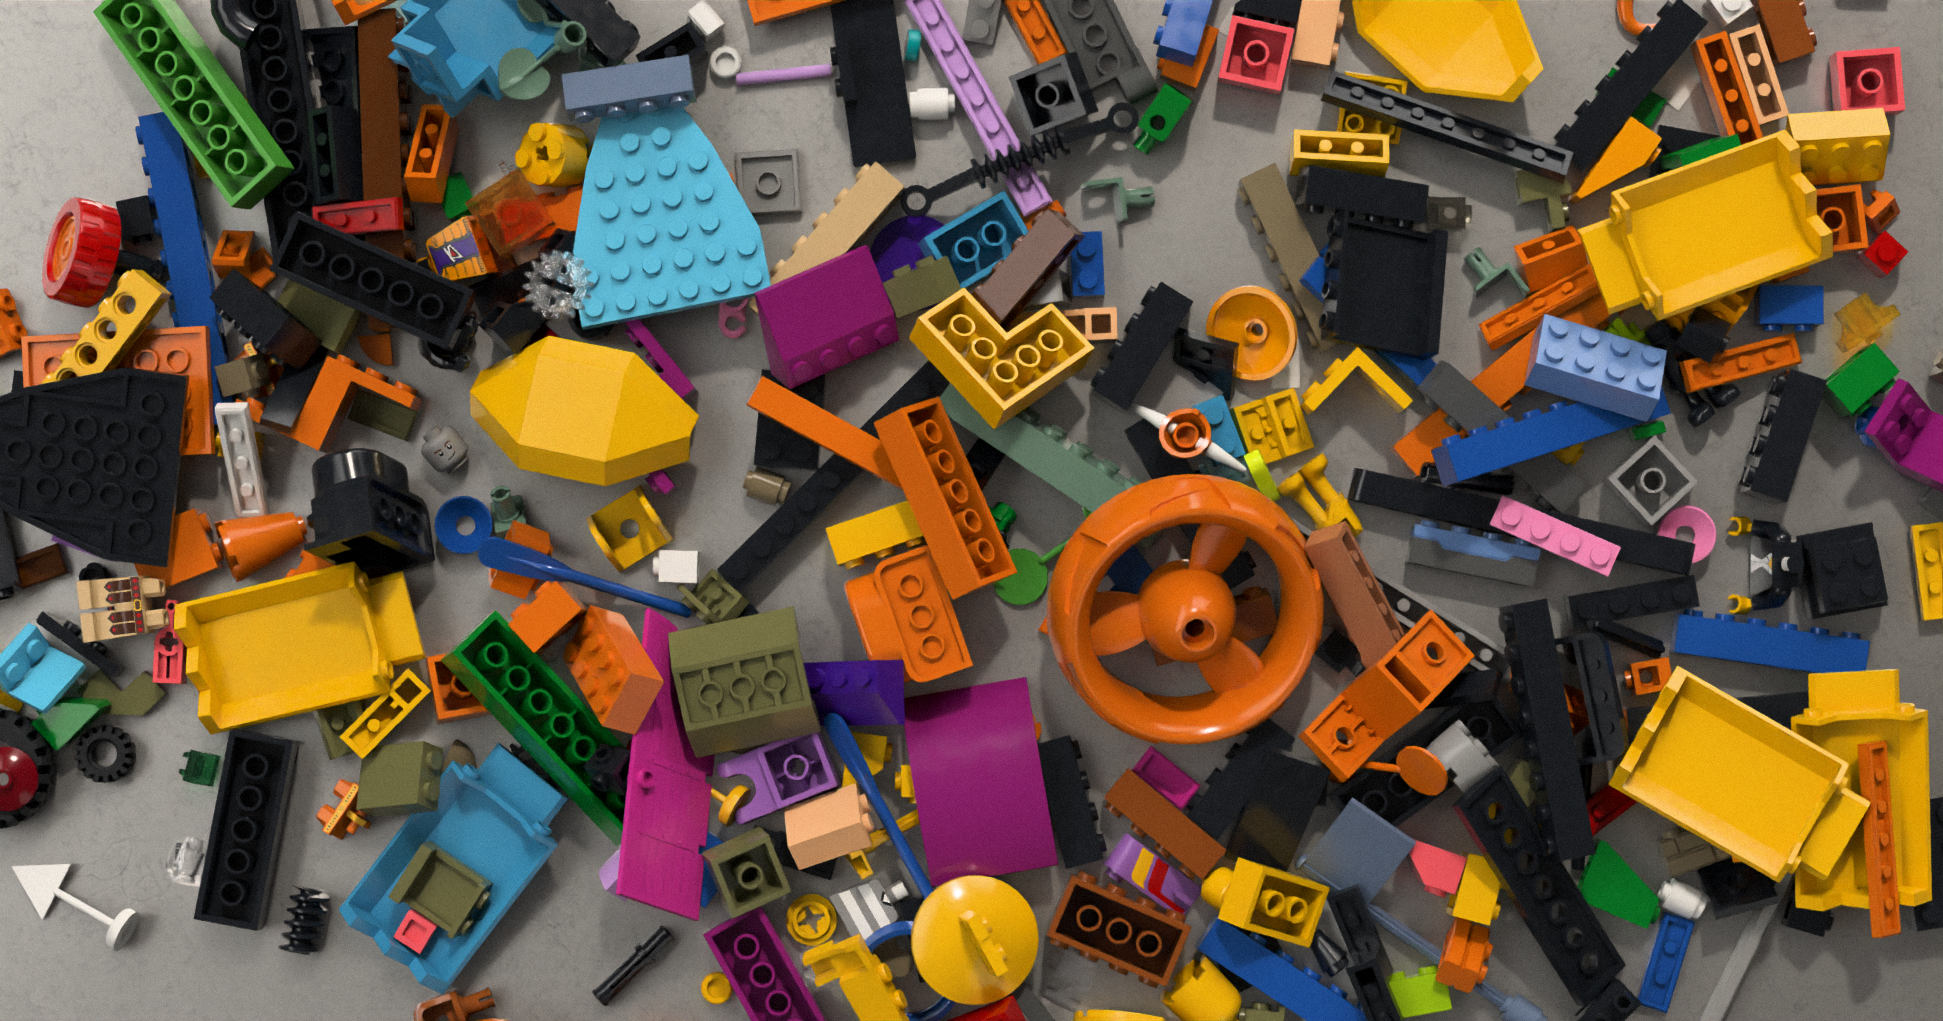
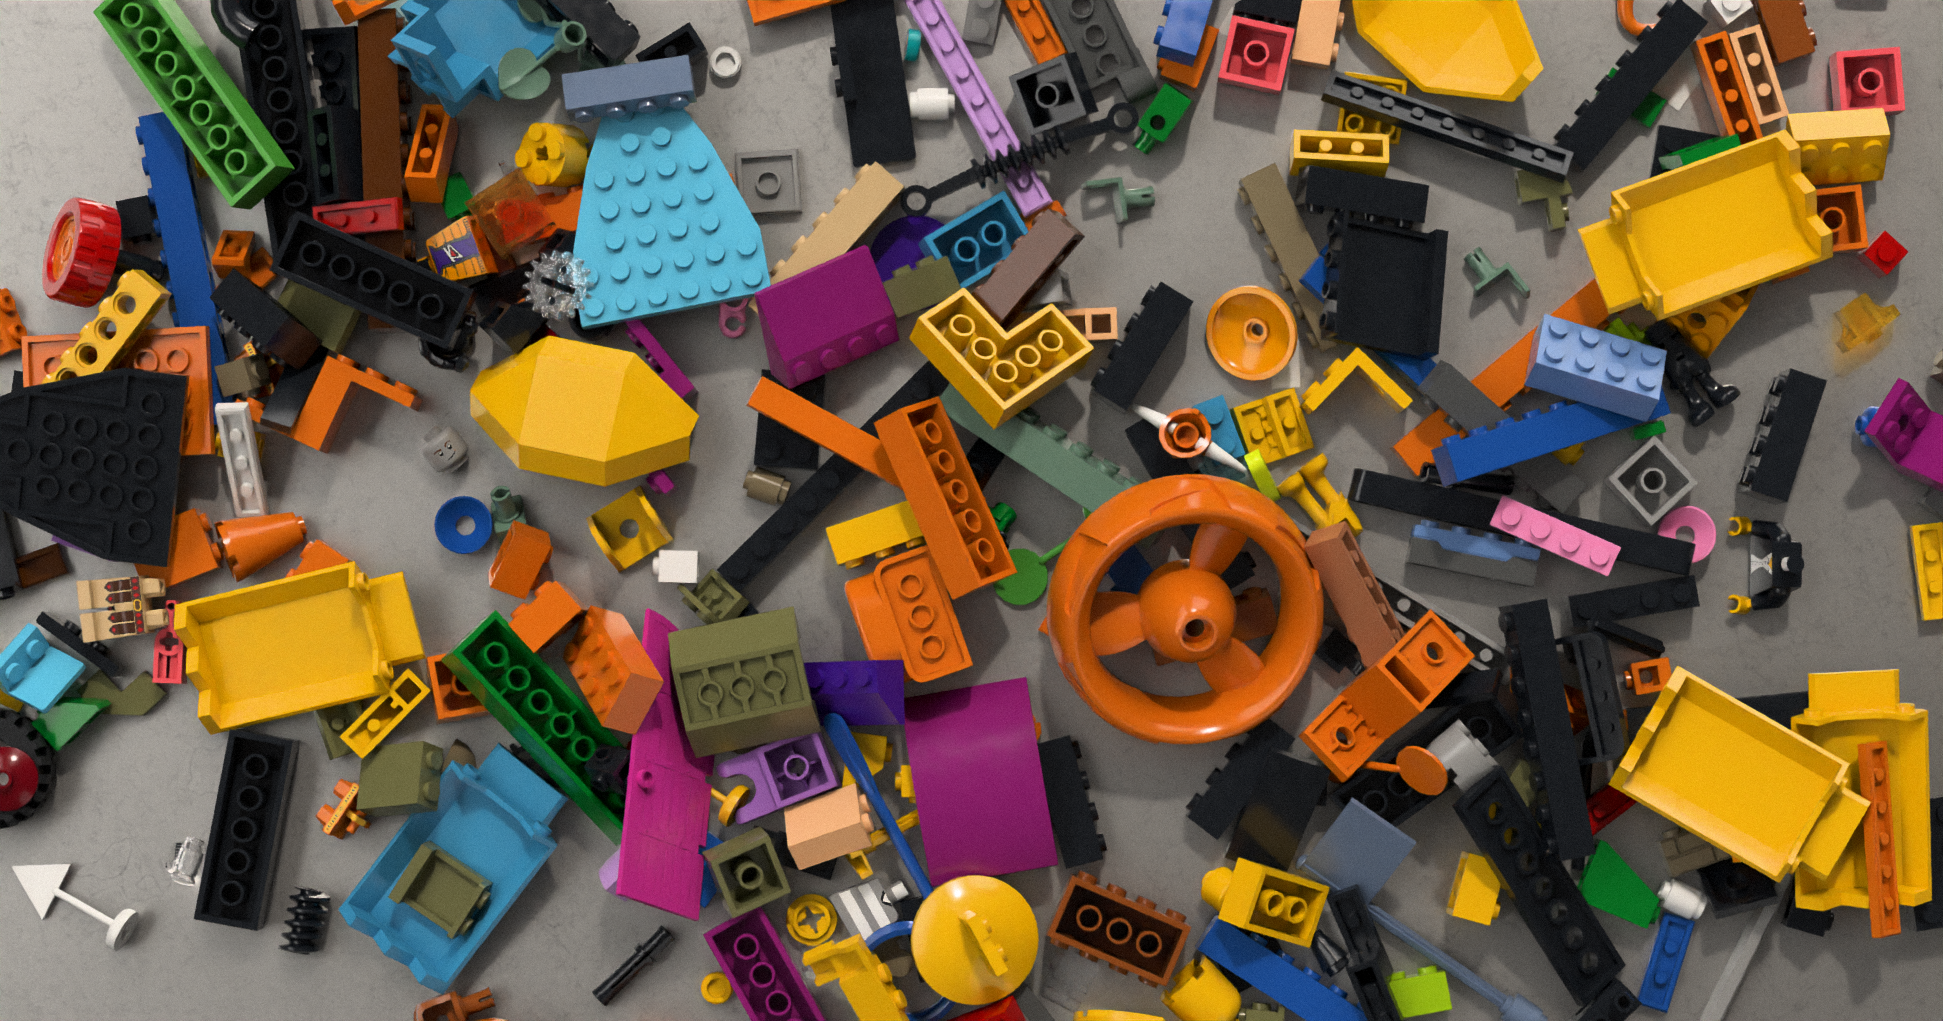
black tyre [74,725,136,783] -> none
black plate [79,562,110,581] -> none
clear green tile [179,749,221,787] -> none
black brick [304,448,435,579] -> none
olive tile [347,389,419,442] -> none
orange tile [358,333,394,366] -> none
coral plate [393,909,438,954] -> none
blue piece [478,537,692,618] -> none
white brick [686,0,726,42] -> none
lavender bar [736,64,832,86] -> none
blue brick [1070,231,1105,300] -> none
dark orange brick [1103,768,1227,880] -> none
medium lavender door [1103,833,1201,915] -> none
dark pink tile [1131,746,1201,810] -> none
black wing [1173,328,1239,401] -> none
coral slope [1406,839,1467,898] -> none
clear smoke brick [1425,196,1472,232] -> none
orange brick [1435,917,1493,993] -> none
orange tile [1479,263,1600,351] -> none
orange brick [1513,225,1588,293] -> none
light orange slope [1568,117,1662,206] -> none
blue brick [1669,609,1870,673] -> none
black brick [1676,307,1731,363] -> none
orange tile [1679,332,1802,393] -> none
blue brick [1754,285,1824,332] -> none
black piece [1796,522,1888,620] -> none
green brick [1822,343,1900,418] -> none
orange tile [1863,190,1900,234] -> none

